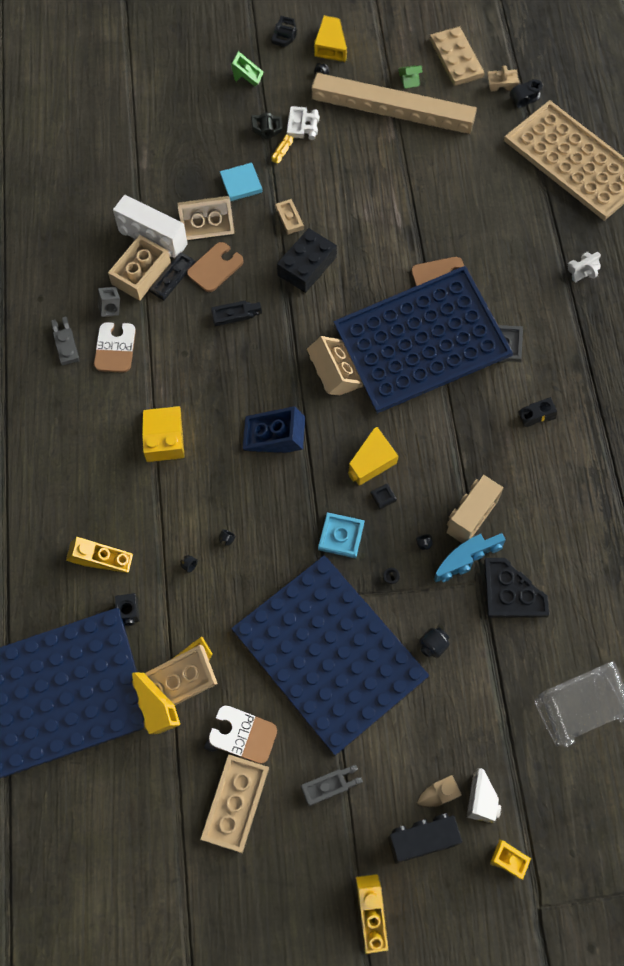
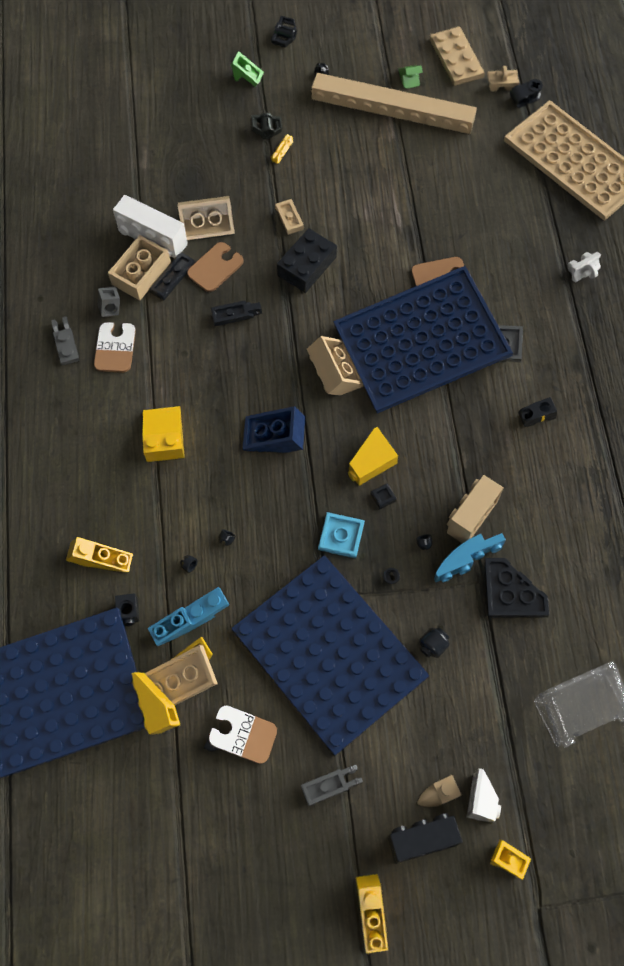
tan plate [201,755,269,853] -> none
medium azure tile [220,163,262,201] -> none
white plate [287,107,319,140] -> none
yellow slope [315,16,347,62] -> none
none -> dark azure slope [148,587,229,646]

